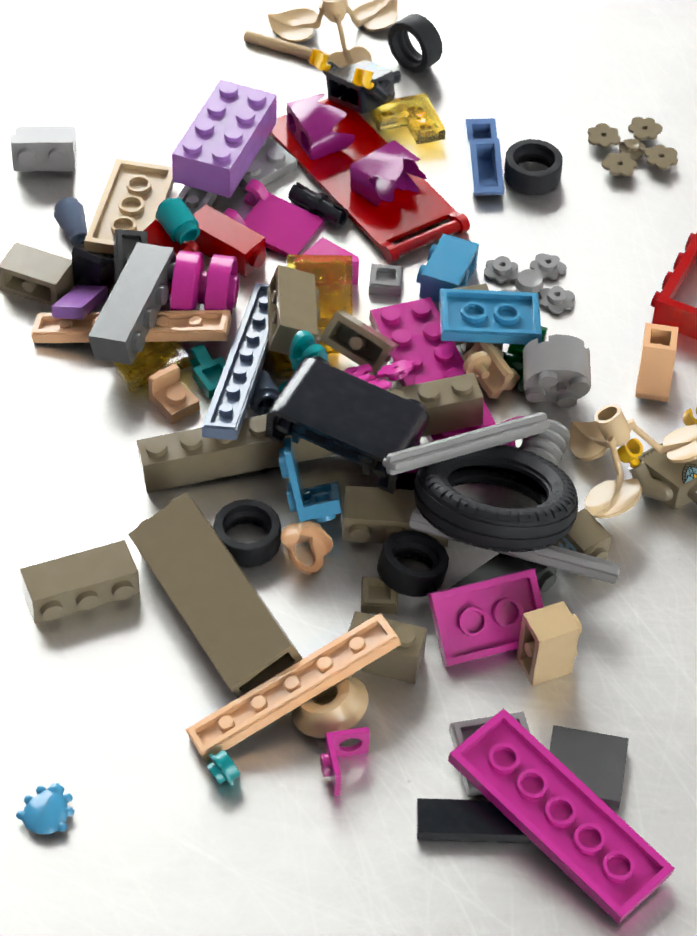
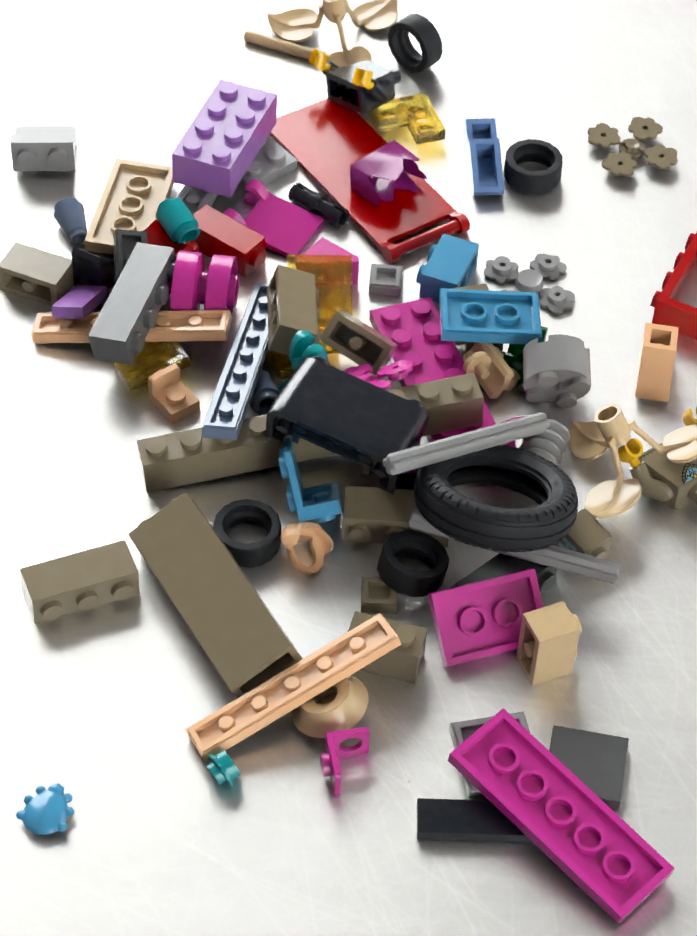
teal plate [190,344,226,400] -> none
magenta piece [286,93,355,161] -> none

